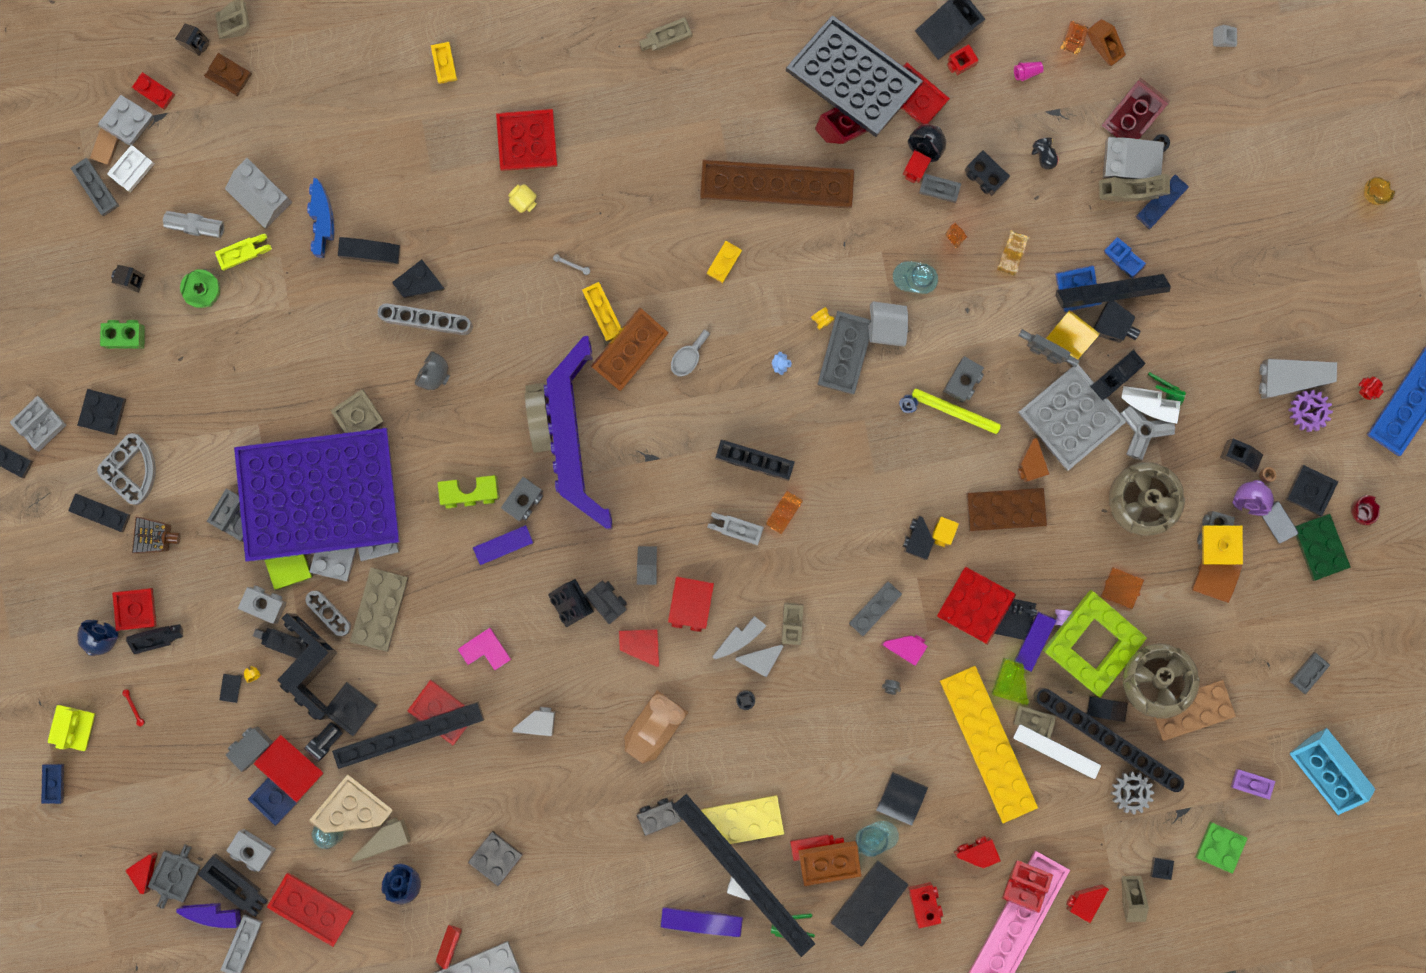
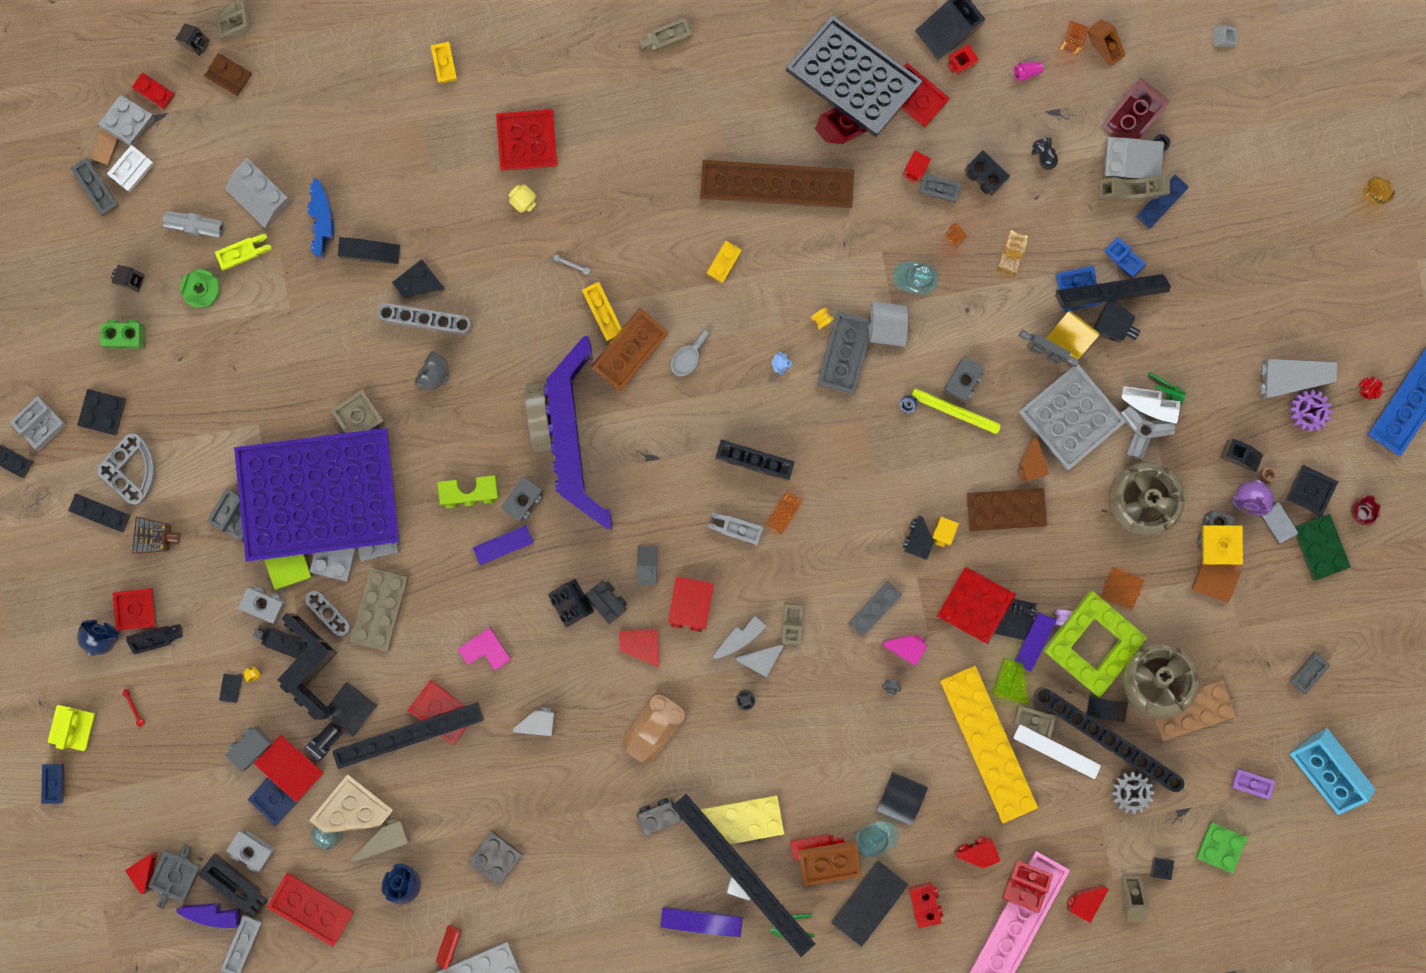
black cylinder [908,124,947,162] -> none
black slope [1090,349,1146,401] -> none

